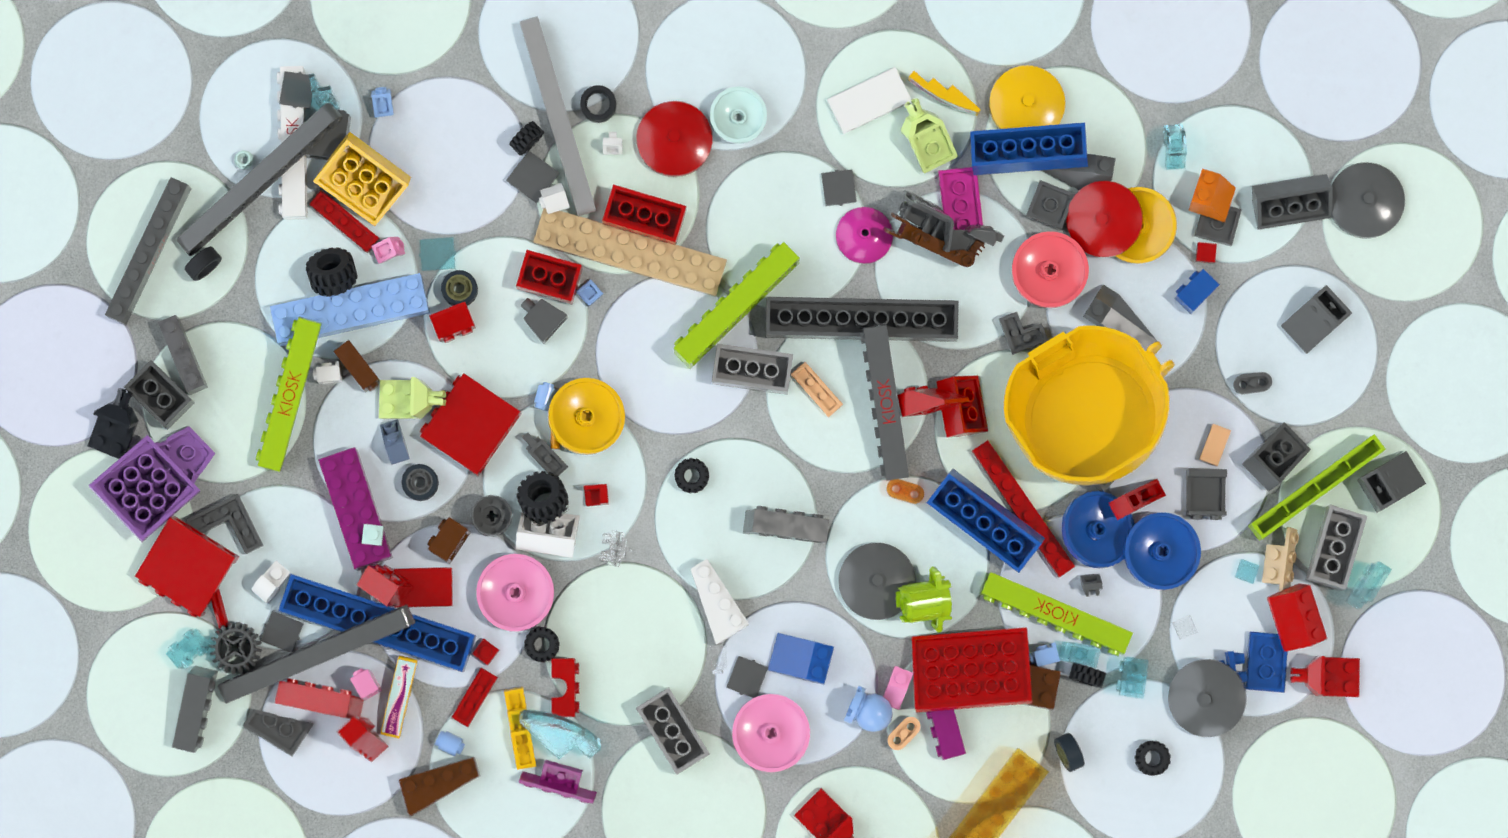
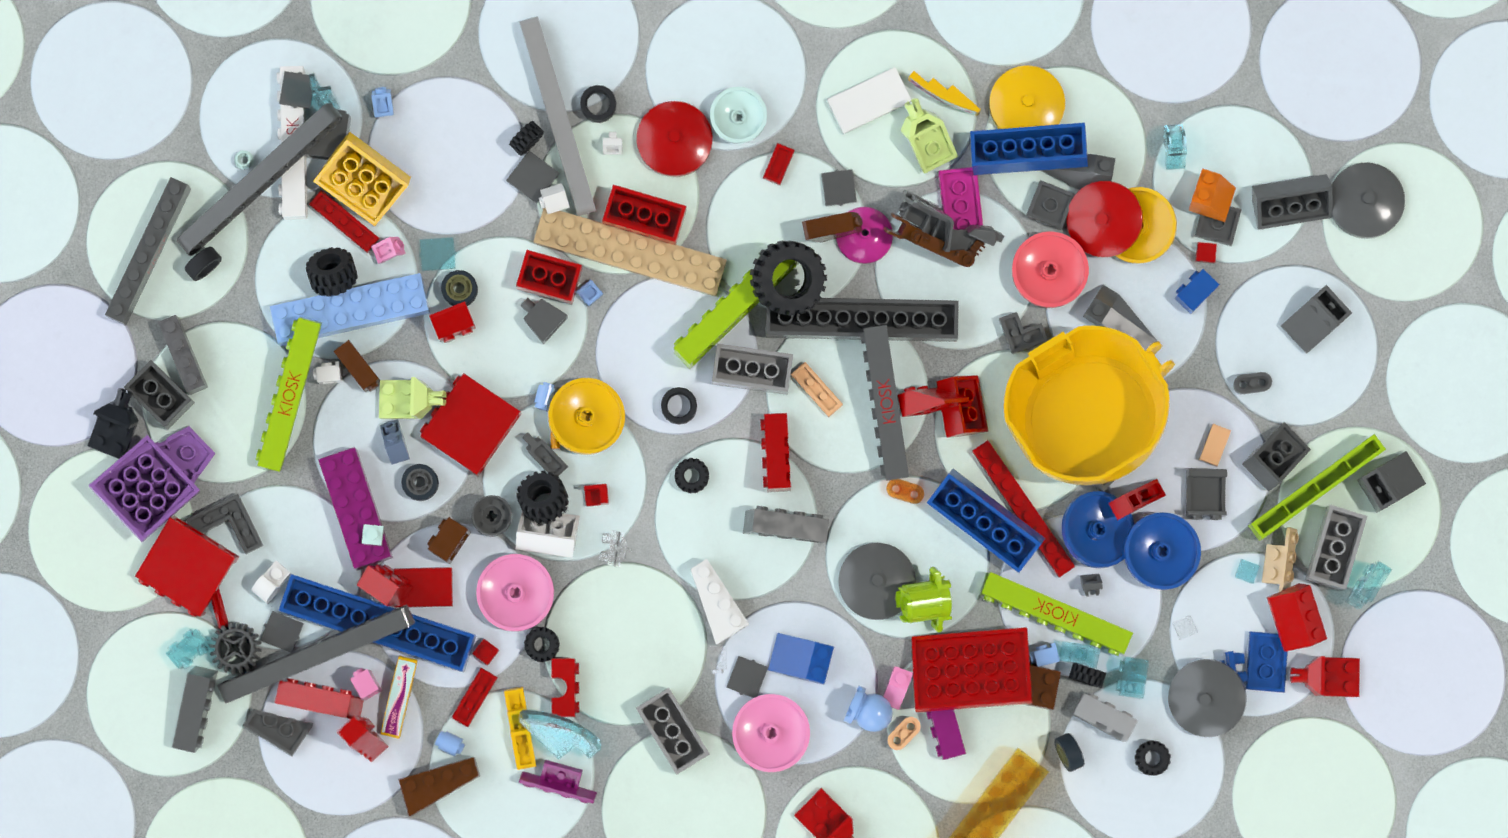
none -> black tyre [661,387,697,425]
none -> black tyre [750,240,827,315]
none -> red wedge [760,413,791,492]
none -> red tile [763,143,795,185]
none -> reddish brown slope [802,212,863,243]
none -> light grey wedge [1072,692,1138,742]

